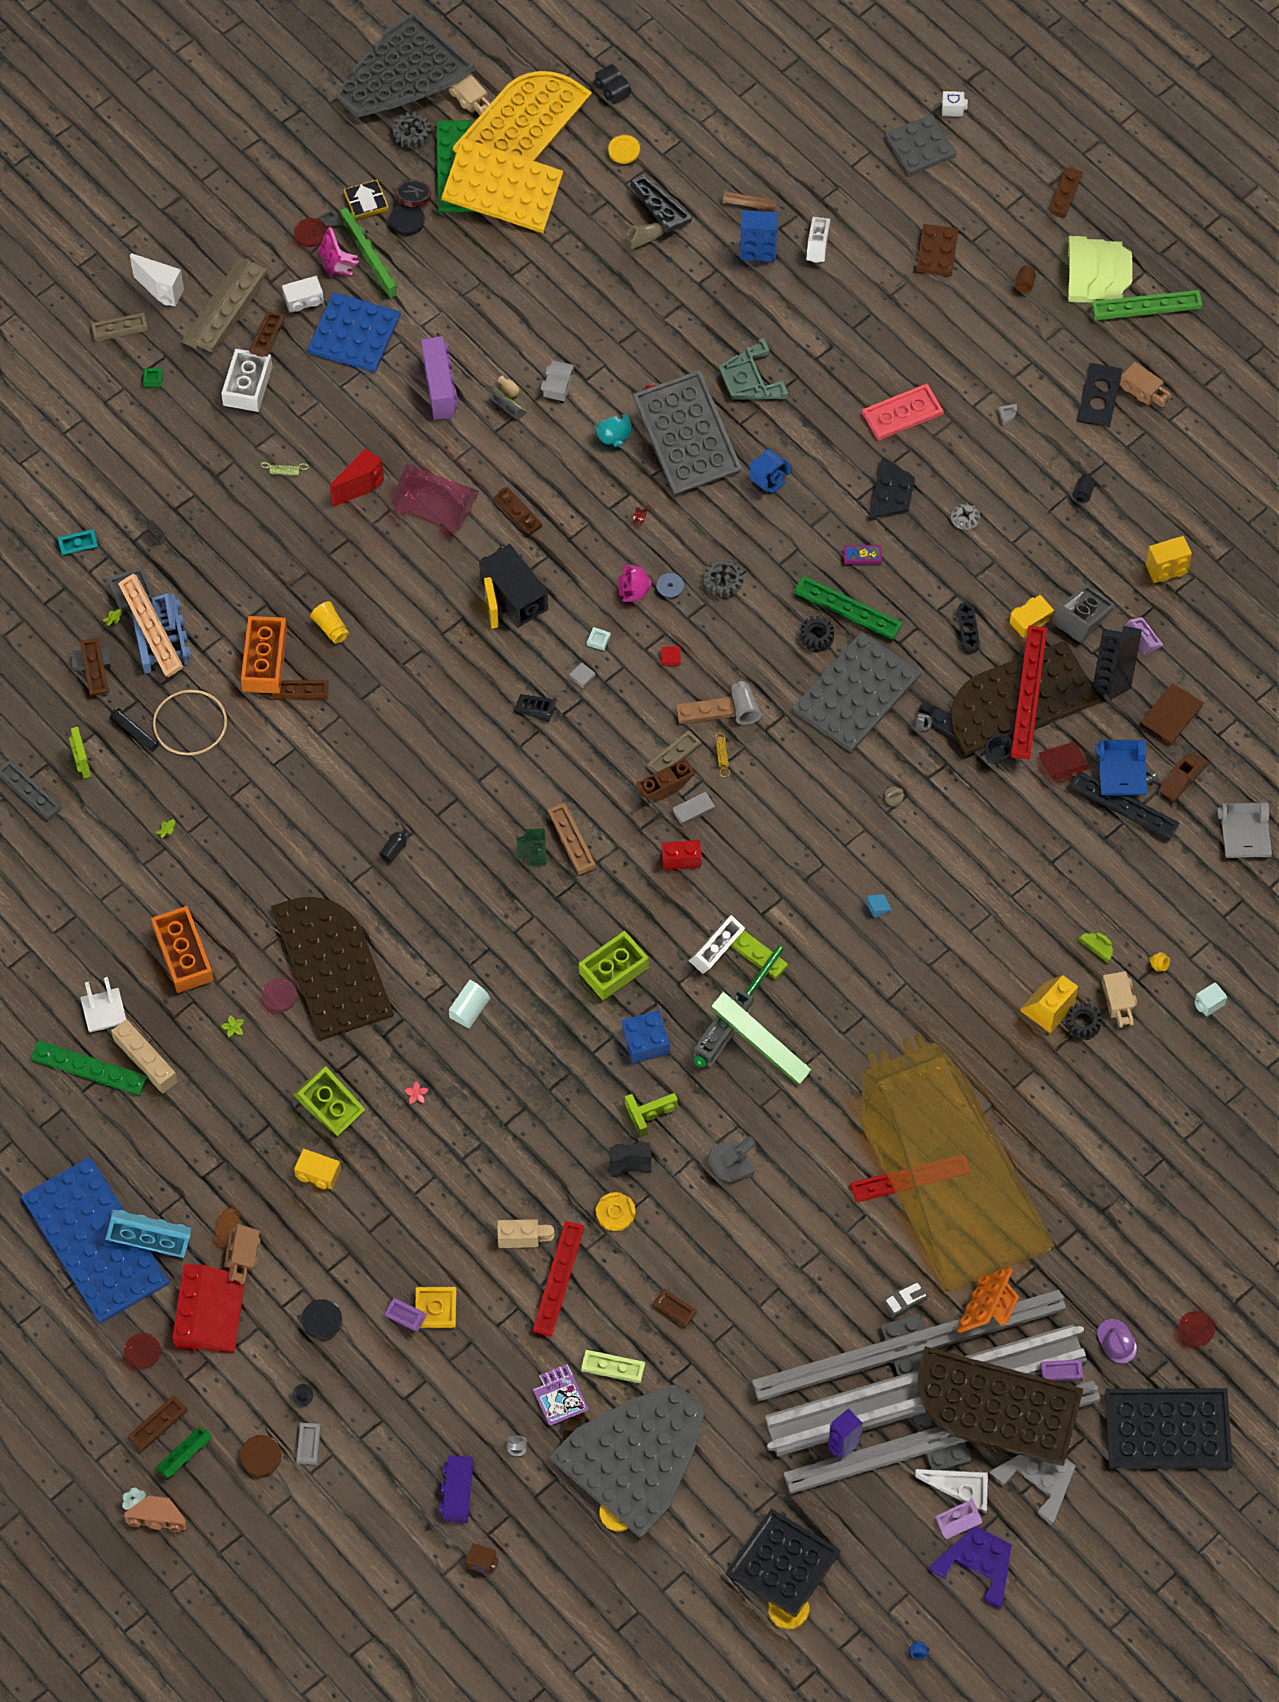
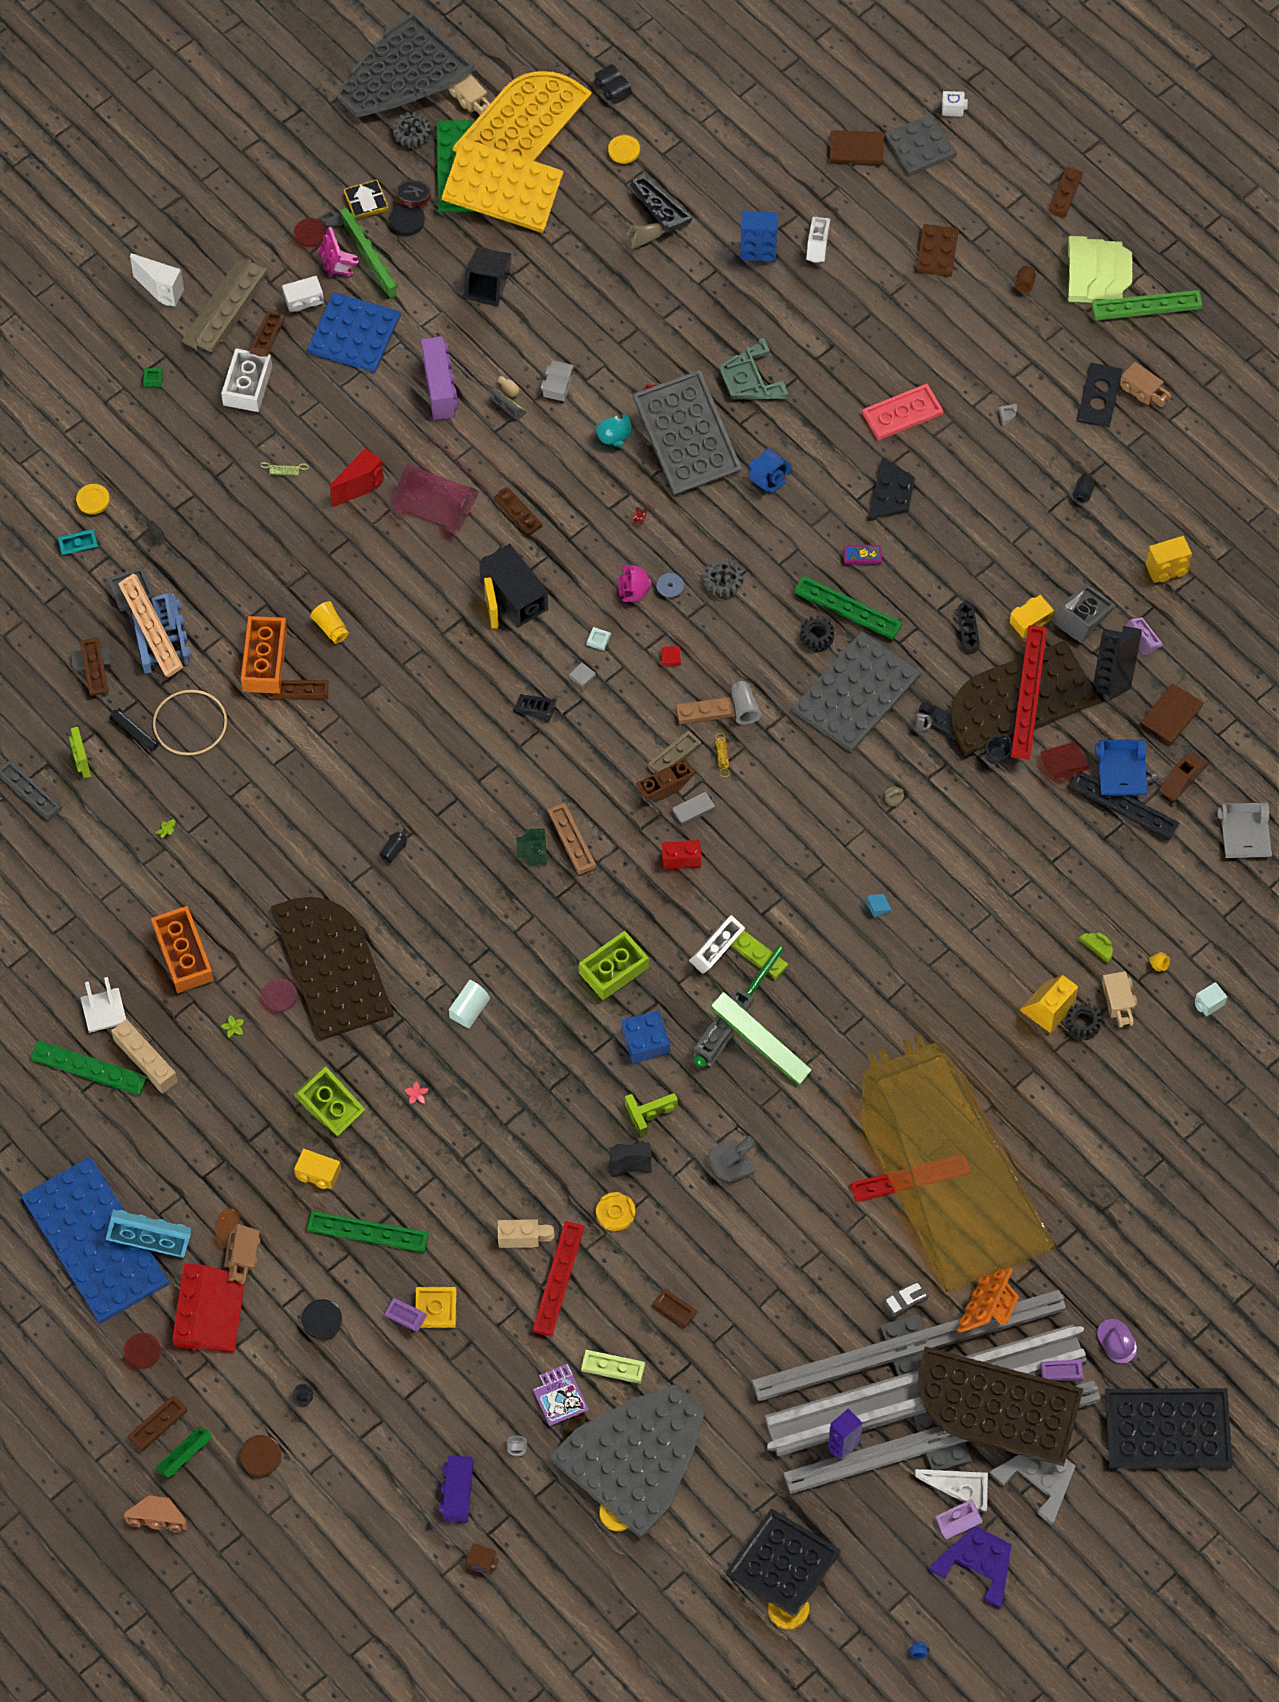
dark tan tile [91,313,148,342] -> none
lime plant [102,609,123,626] -> none
light aqua plant [122,1488,146,1510] -> none
light grey tile [296,1423,321,1465] -> none
medium nougat axle [723,190,776,211] -> none
light grey gear [951,503,980,530] -> none
clear red piece [1178,1311,1215,1347] -> none
none -> yellow piece [76,484,110,515]
none -> green tile [307,1211,429,1253]
none -> black slope [464,247,512,306]
none -> reddish brown tile [830,130,884,165]

